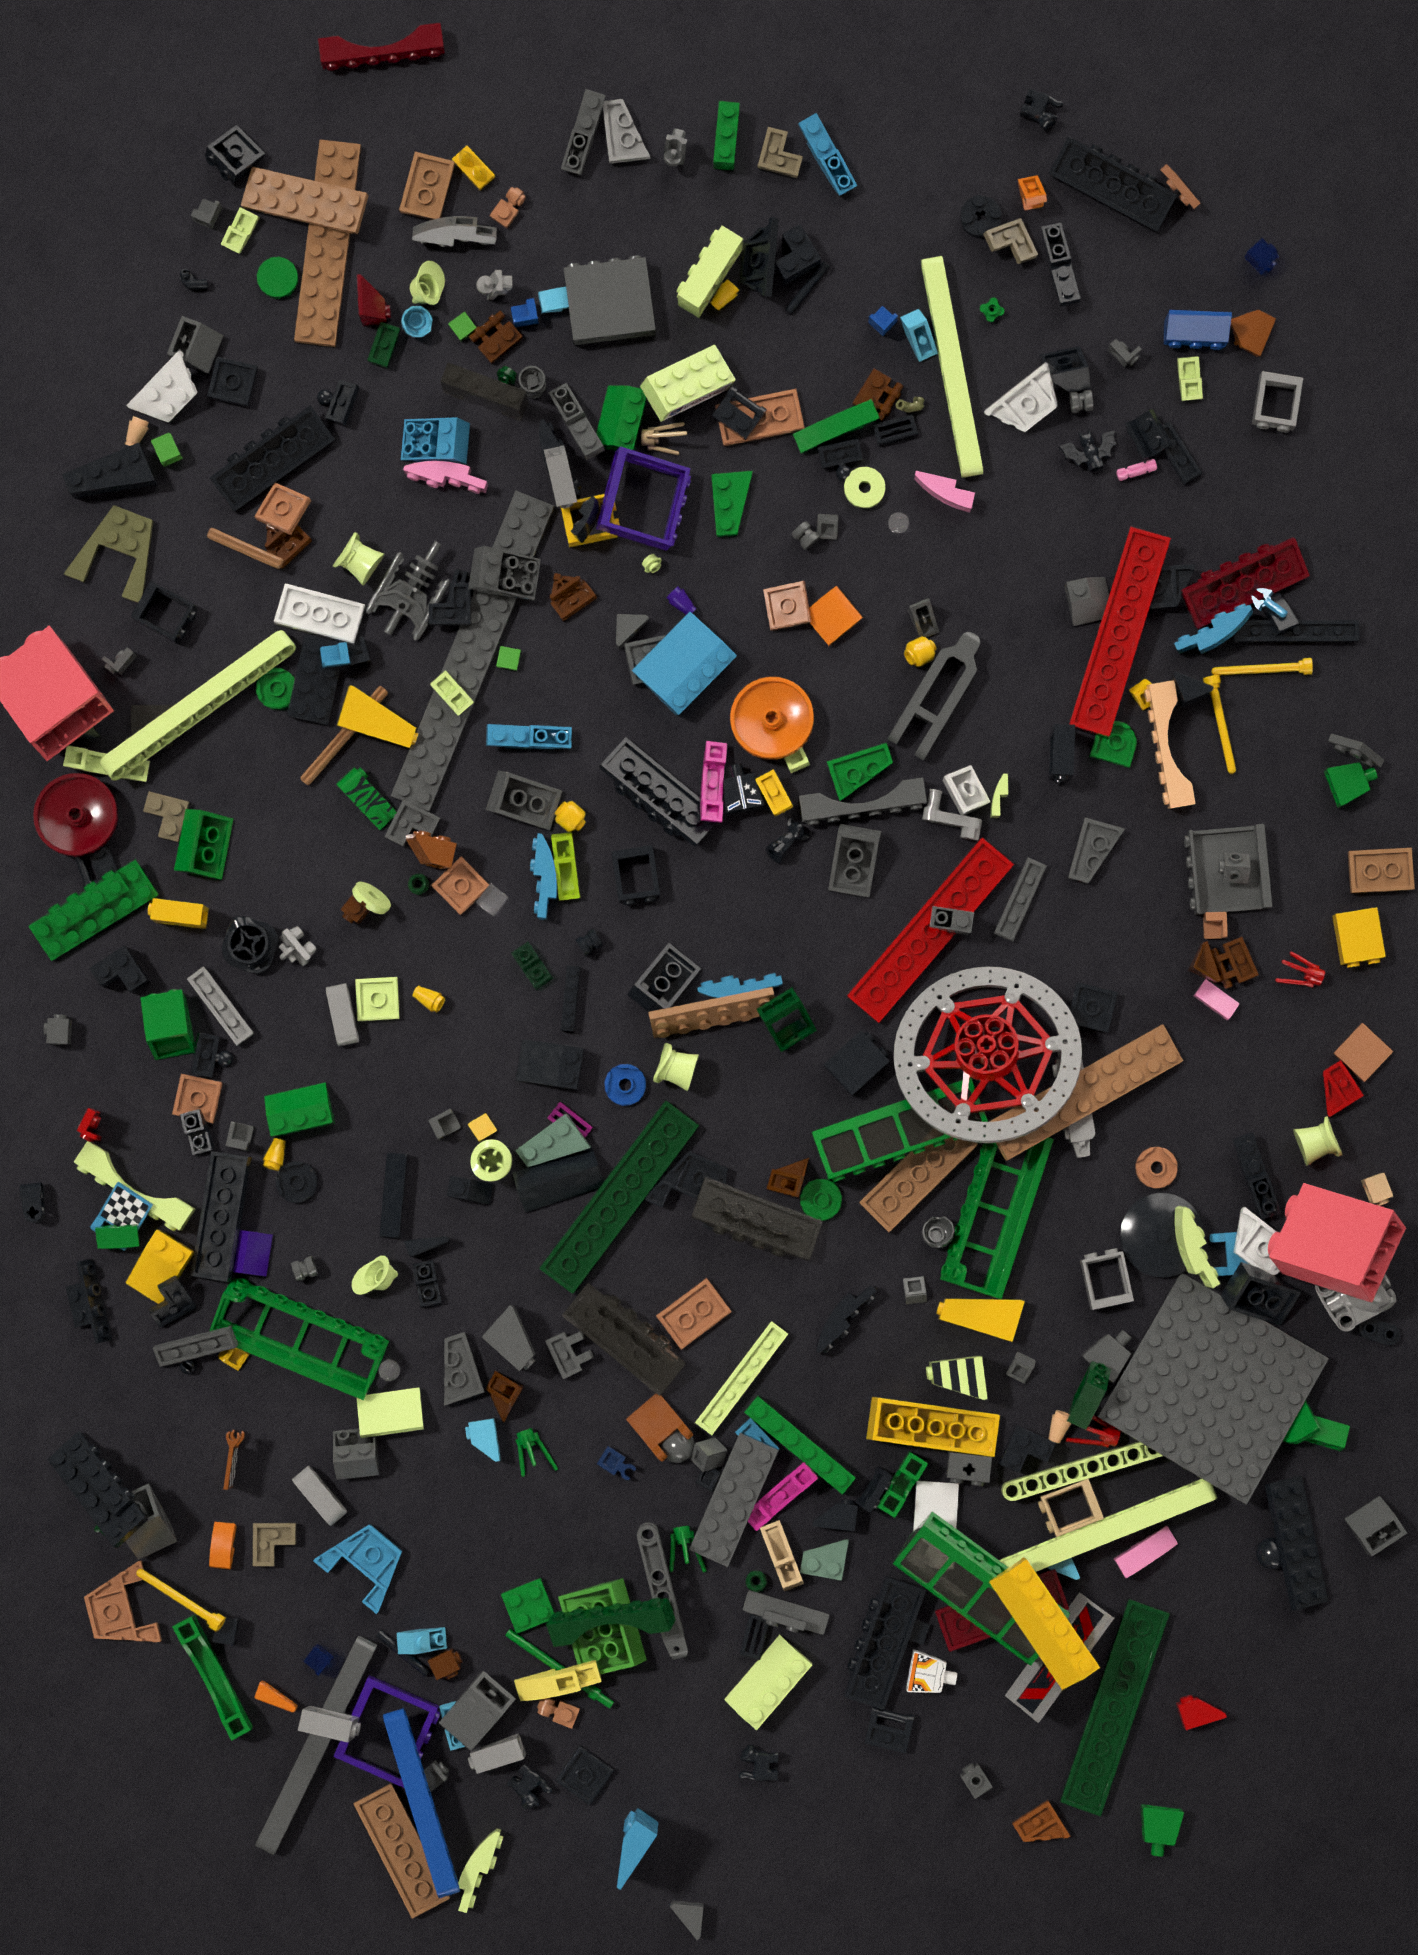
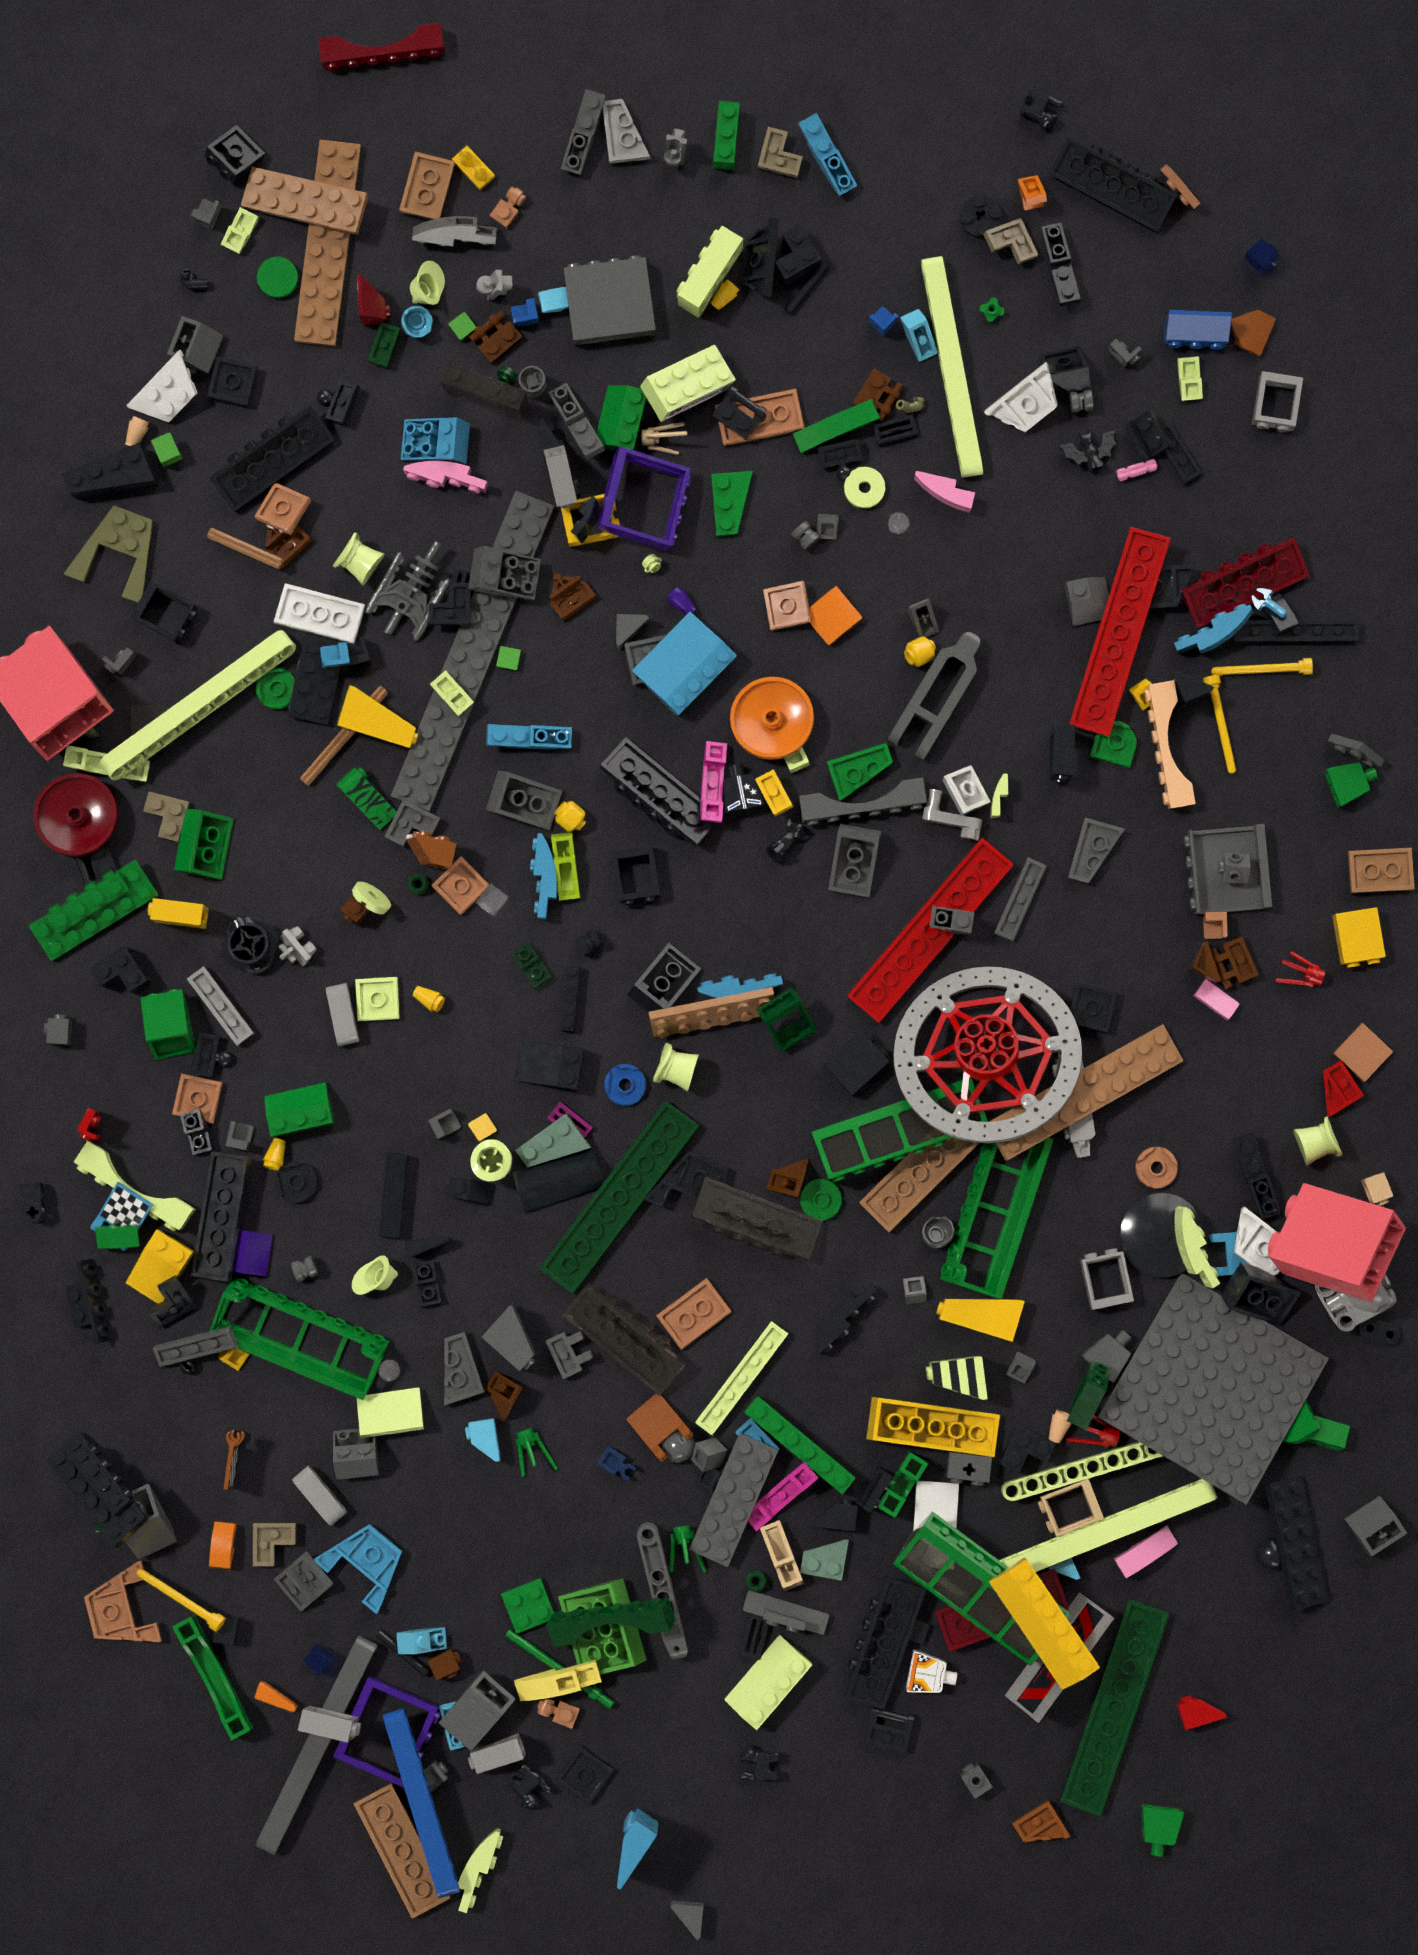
none -> dark grey slope [274,1551,333,1612]

